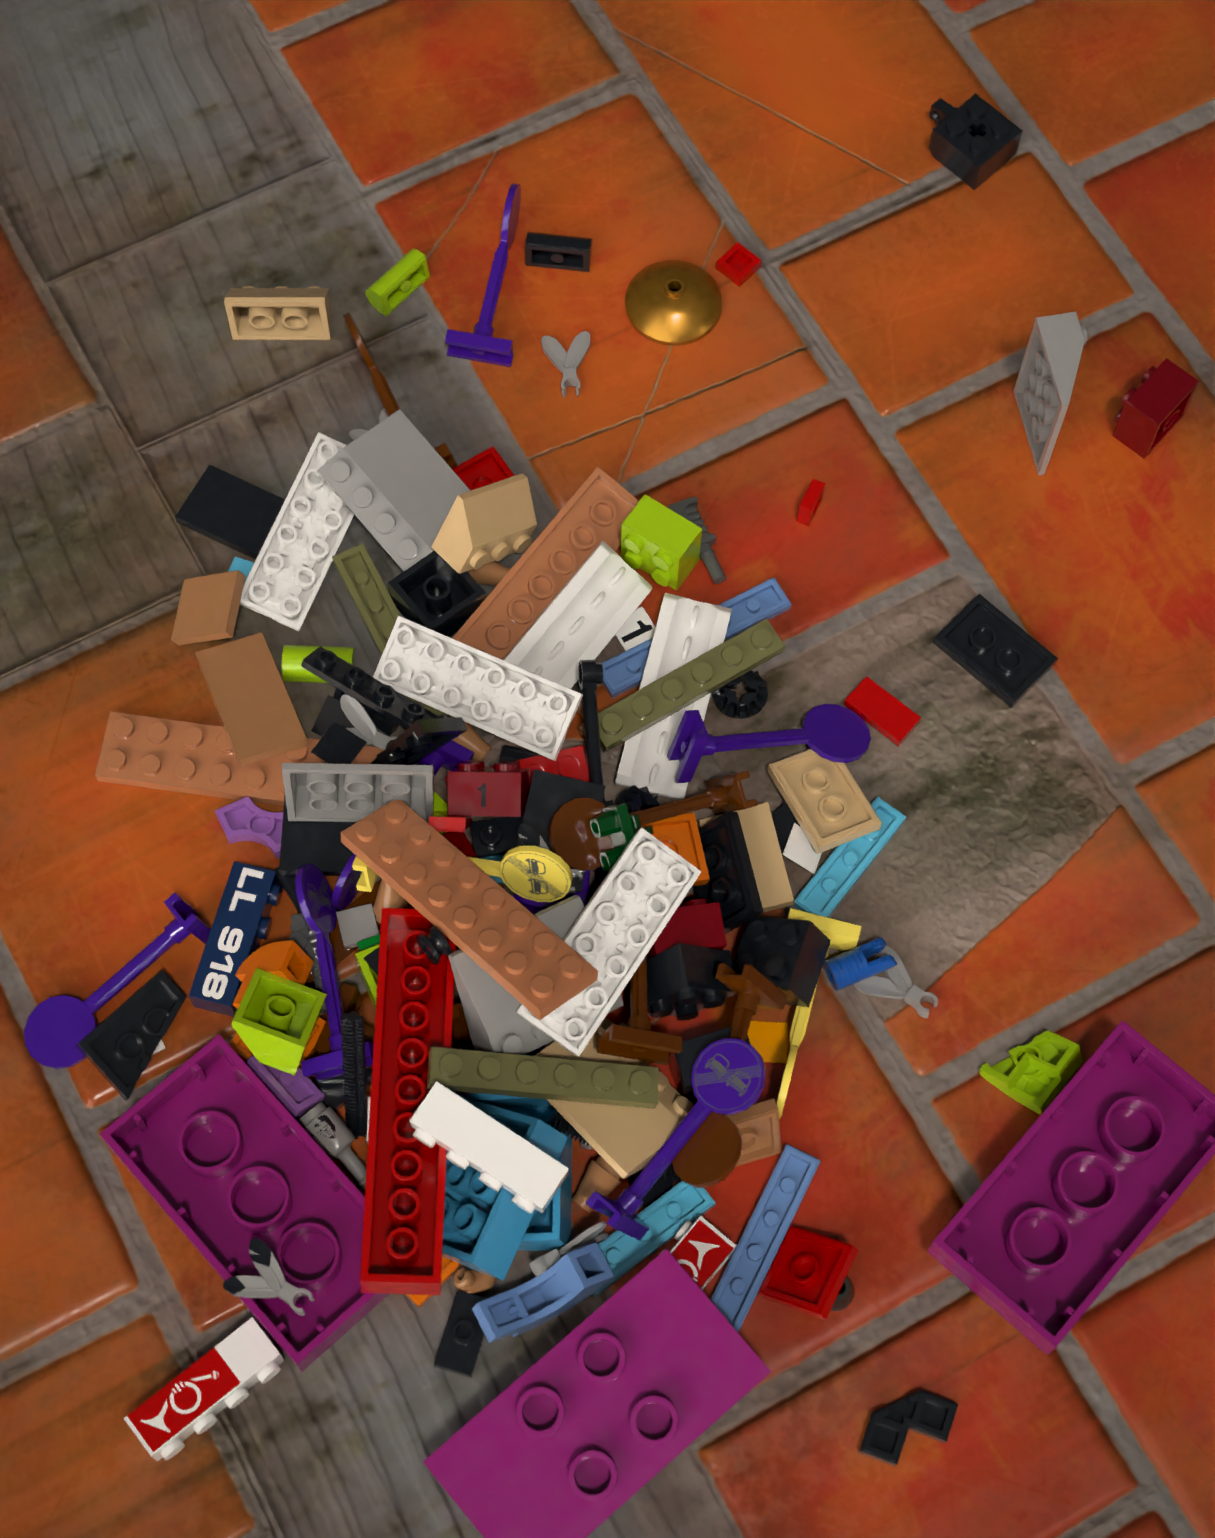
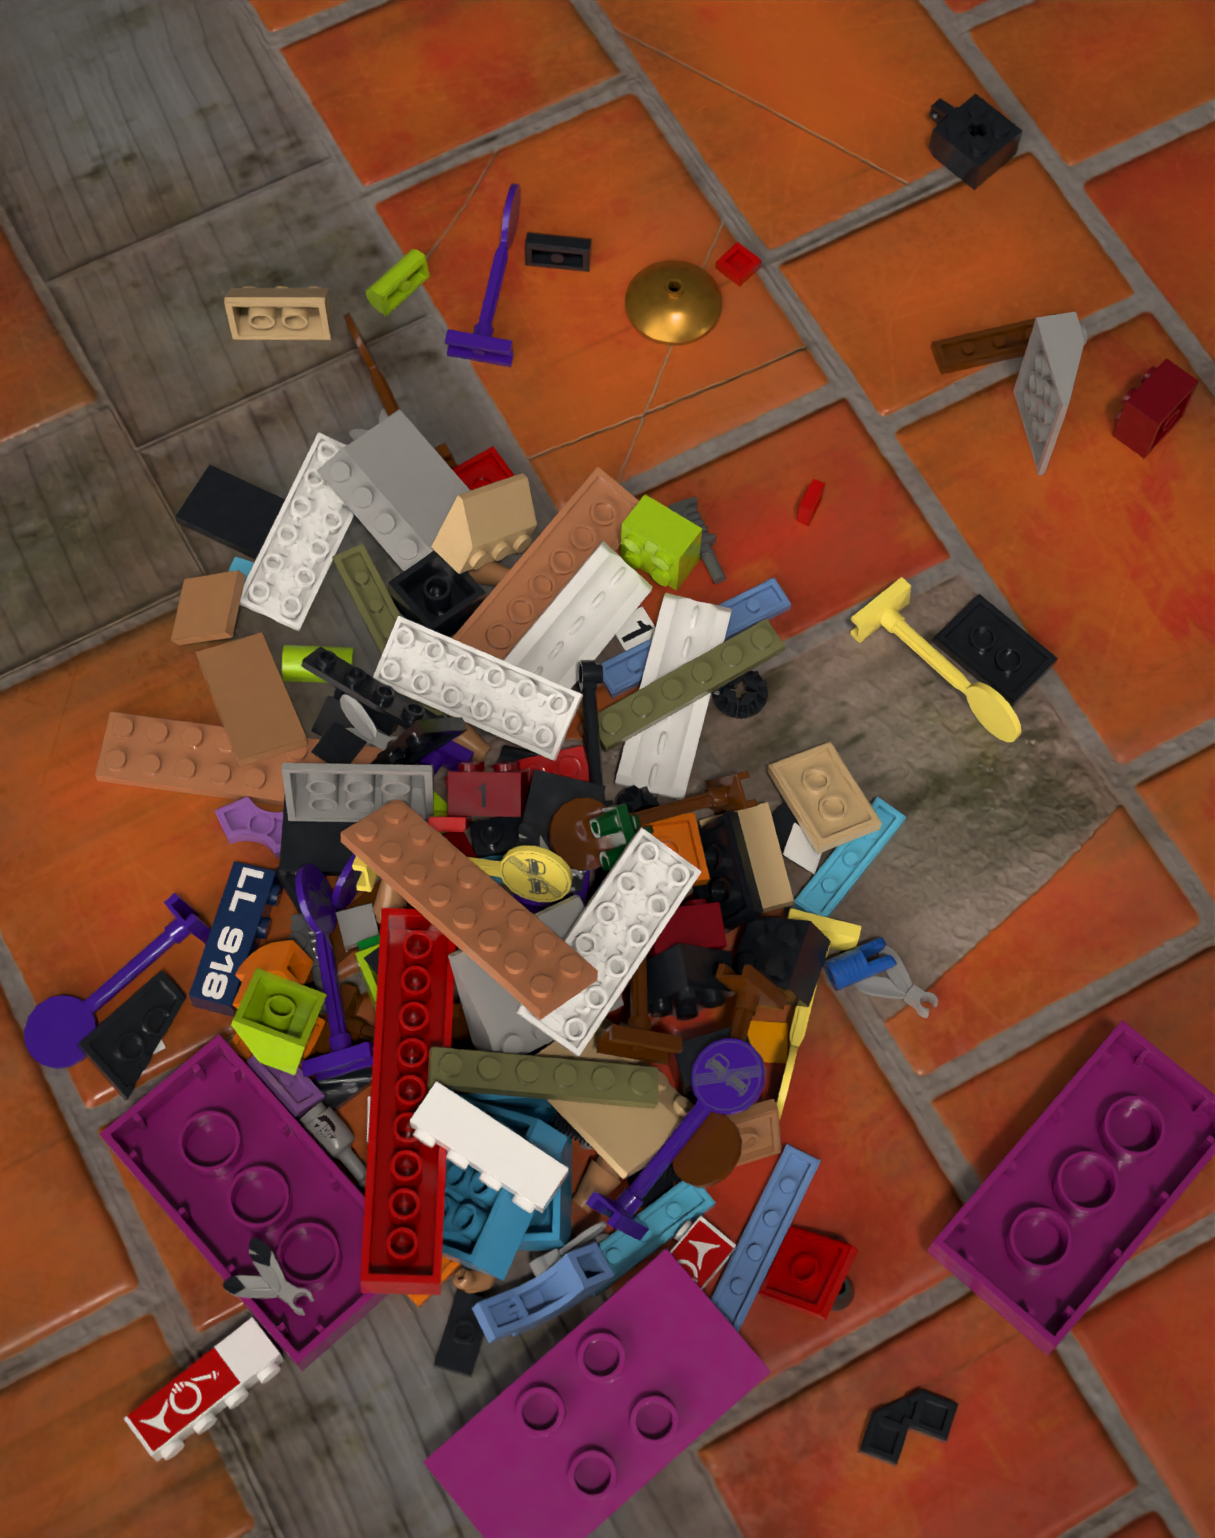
black axle [341,1011,367,1139] -> none
black bush [417,926,452,965] -> none
light grey piece [541,331,591,398] -> none
dark purple piece [667,704,871,783] -> none
red tile [844,676,921,746] -> none
lime slope [979,1030,1083,1115] -> none
none -> light yellow piece [850,577,1022,742]
none -> reddish brown tile [931,314,1056,375]

